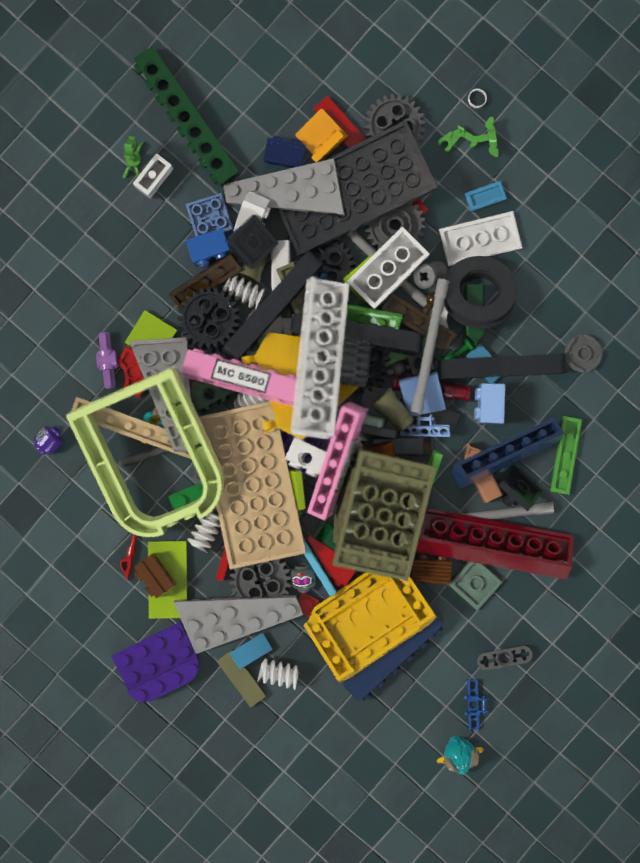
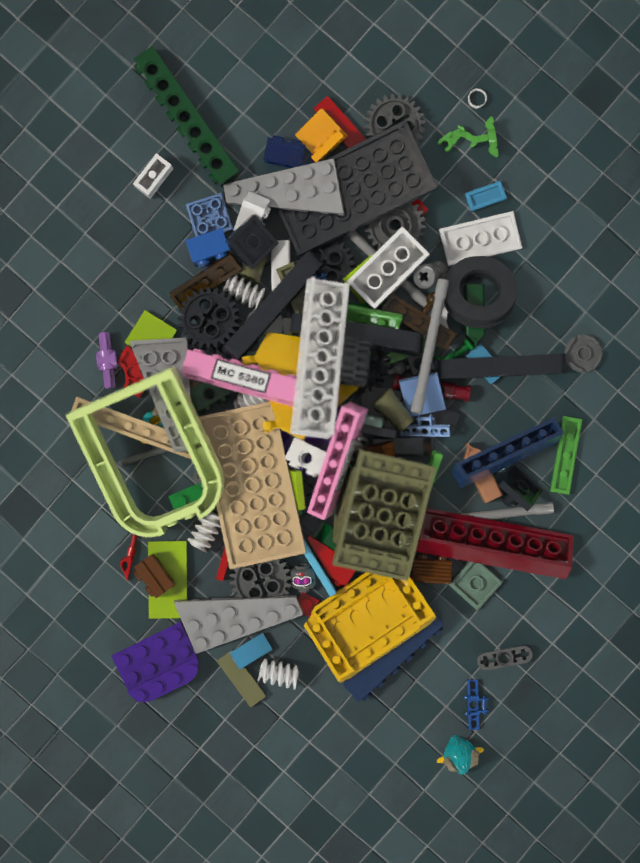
dark purple head [34,426,63,455] -> none
bright green piece [123,136,145,178] -> none
light blue brick [474,383,505,425] -> none

